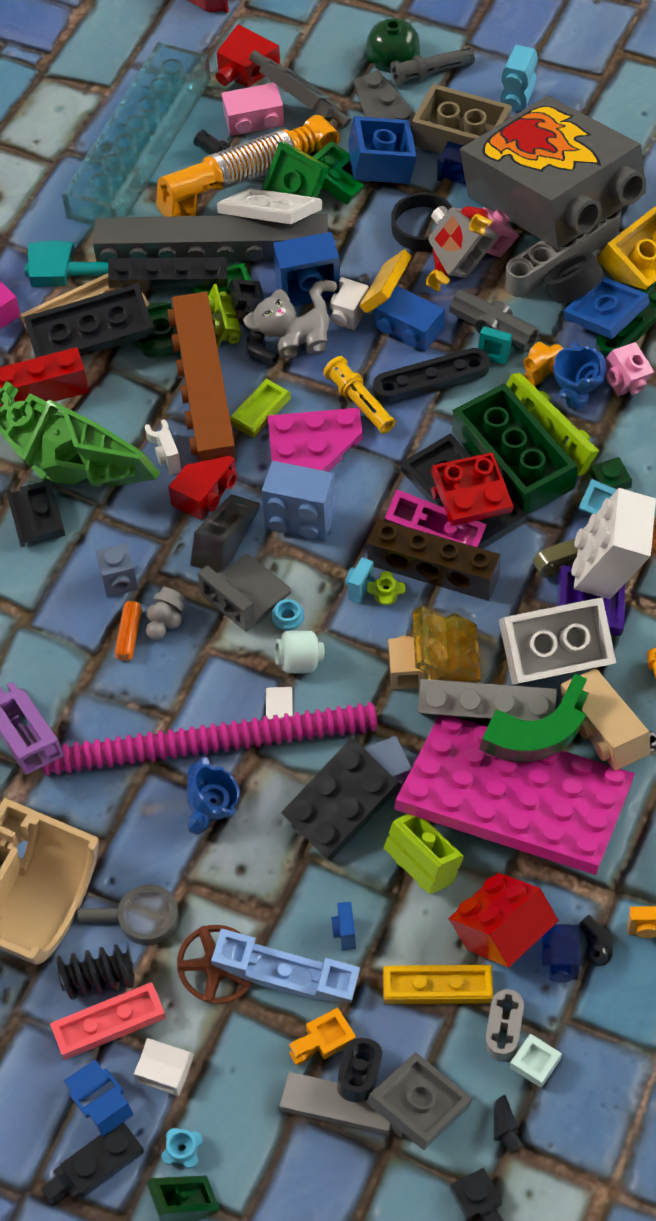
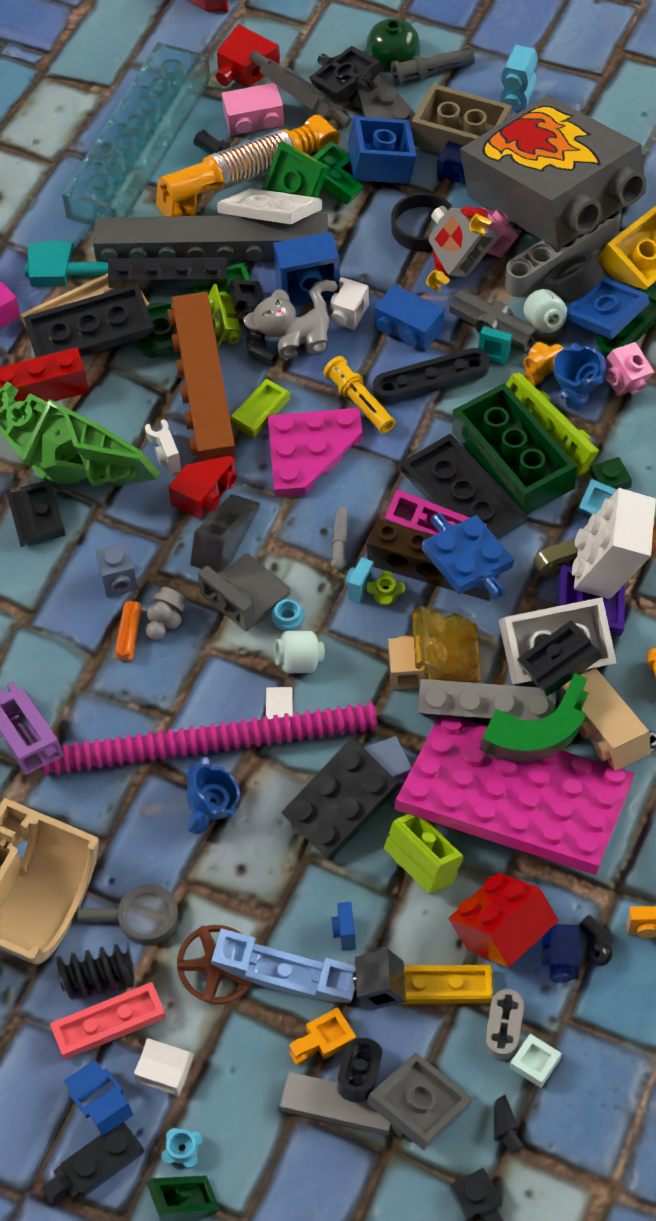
medium blue brick [262,461,336,541] -> none
yellow tile [359,249,411,313] -> none
red plate [431,452,514,526] -> none
none -> black plate [309,46,384,102]
none -> light grey piece [331,507,347,570]
none -> black brick [353,948,406,1010]
none -> blue plate [422,512,514,599]
none -> black plate [517,620,602,697]
none -> light aqua head [523,289,567,333]

